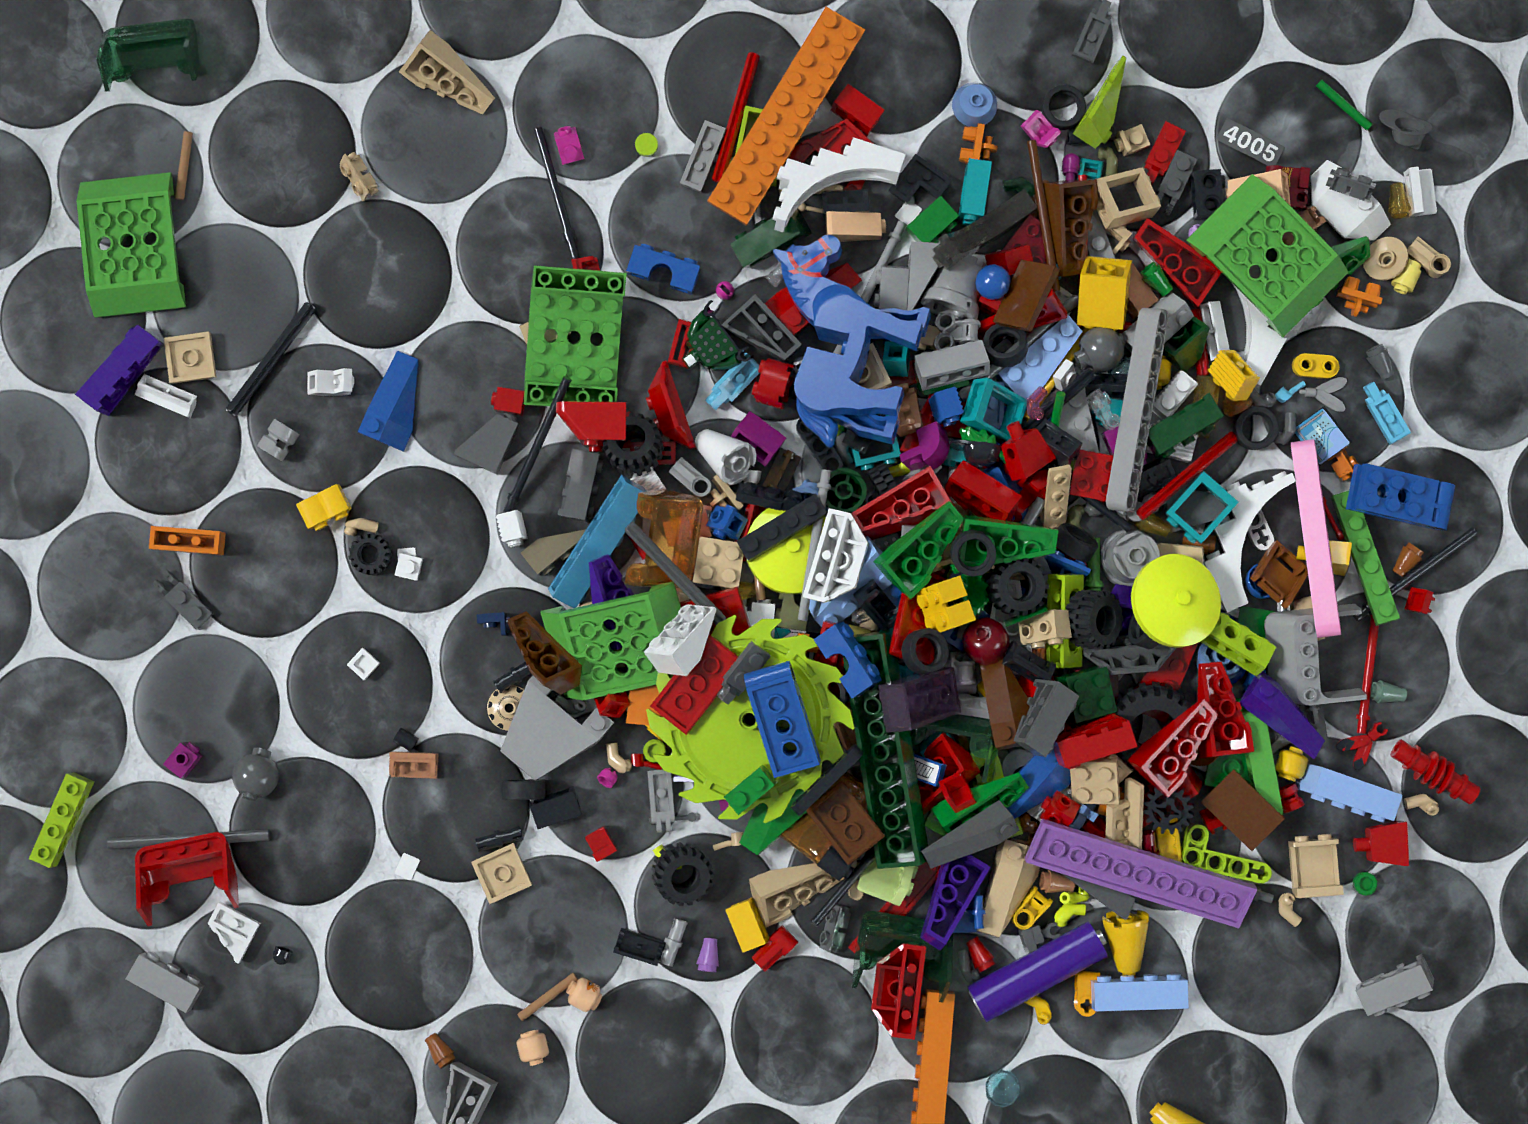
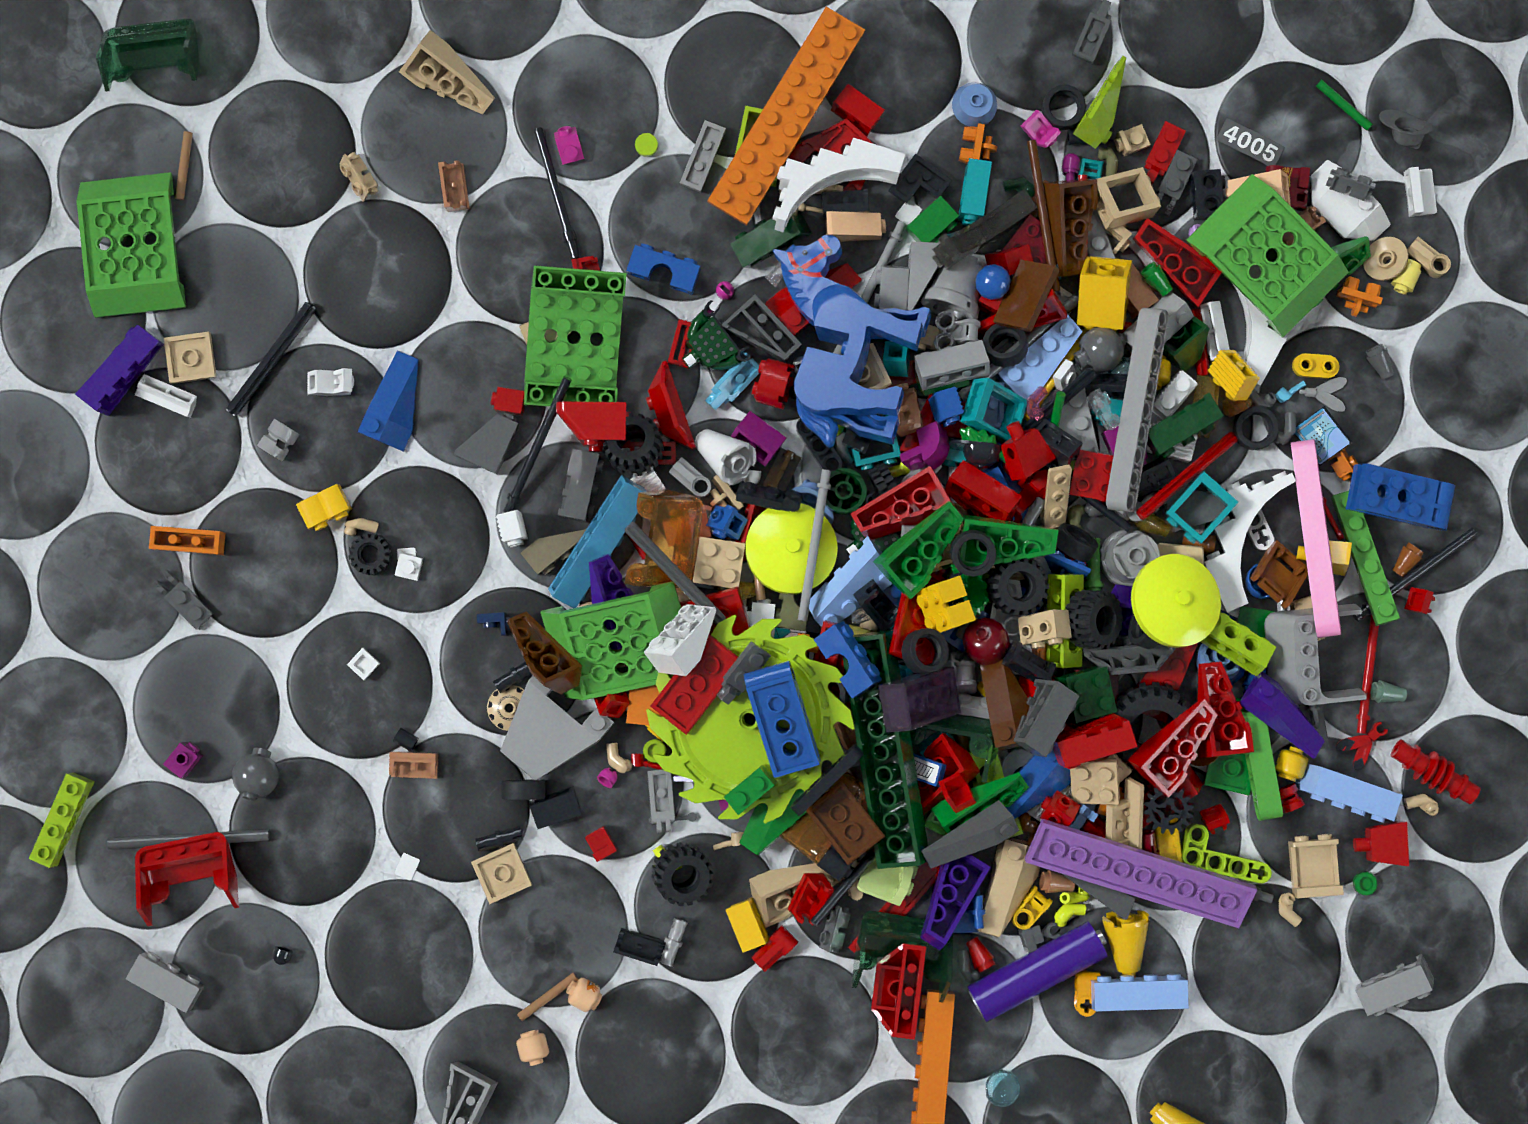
white wing [208,902,261,964] -> none
dark orange cone [424,1033,456,1069] -> none
dark grey arm [552,693,587,714] -> none
medium lavender cone [696,938,719,972] -> none
red axle [712,52,760,183] -> none
black plate [737,494,828,562] -> none
white wedge [803,508,869,603] -> none
green sticker [1004,605,1048,627] -> none
yellow arm [1024,996,1052,1025] -> none
reddish brown tile [1201,769,1285,851] -> none
medium azure hinge [1363,382,1411,445] -> none
clear yellow cone [1388,183,1411,218] -> none
none -> nougat hinge [438,161,470,212]
none -> red hinge [788,873,834,925]

